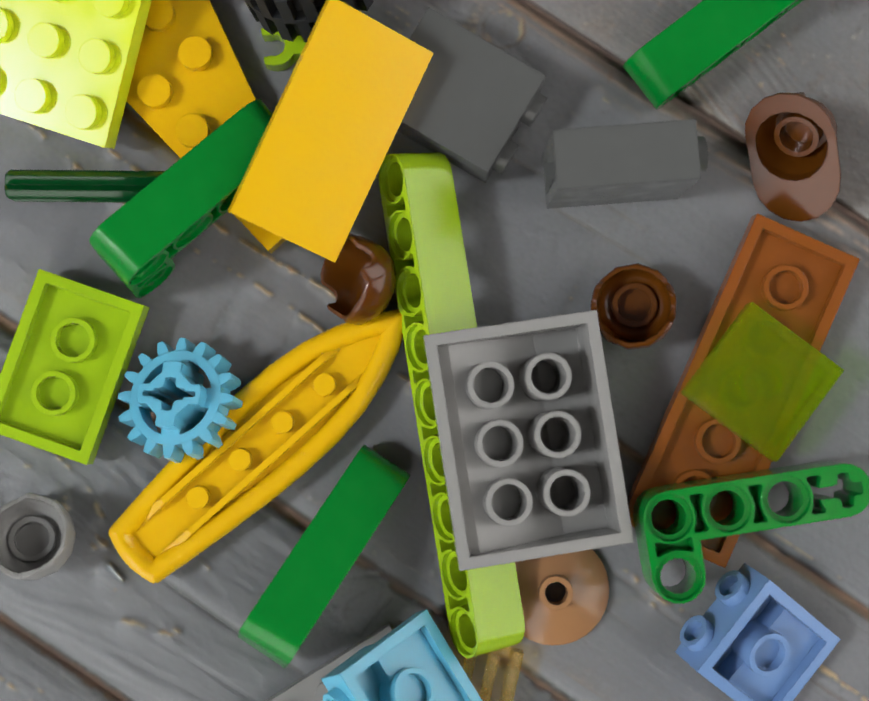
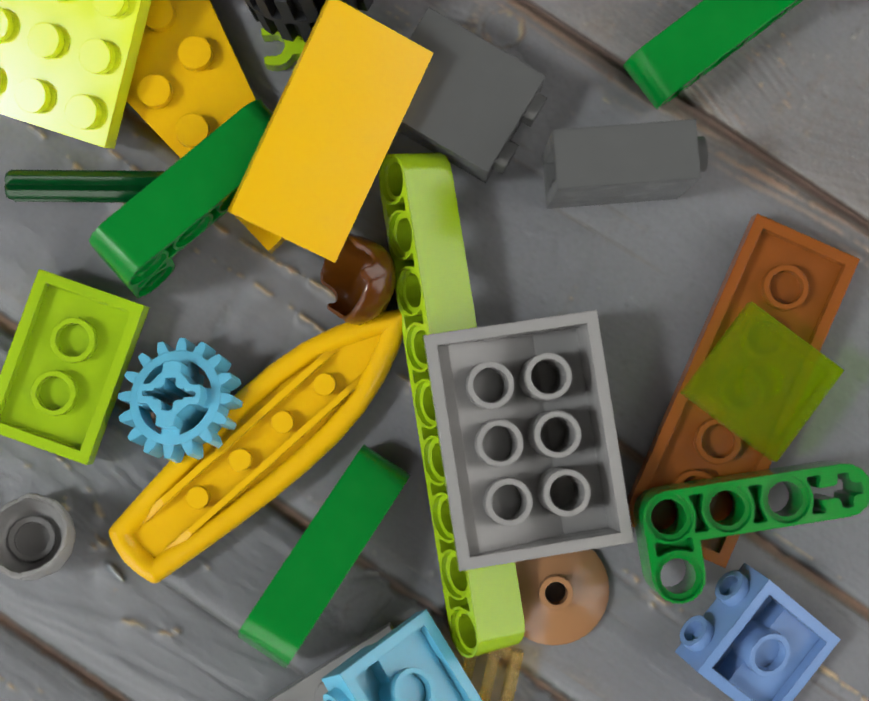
reddish brown hair [591,263,676,350] -> none
reddish brown piece [745,92,841,222] -> none

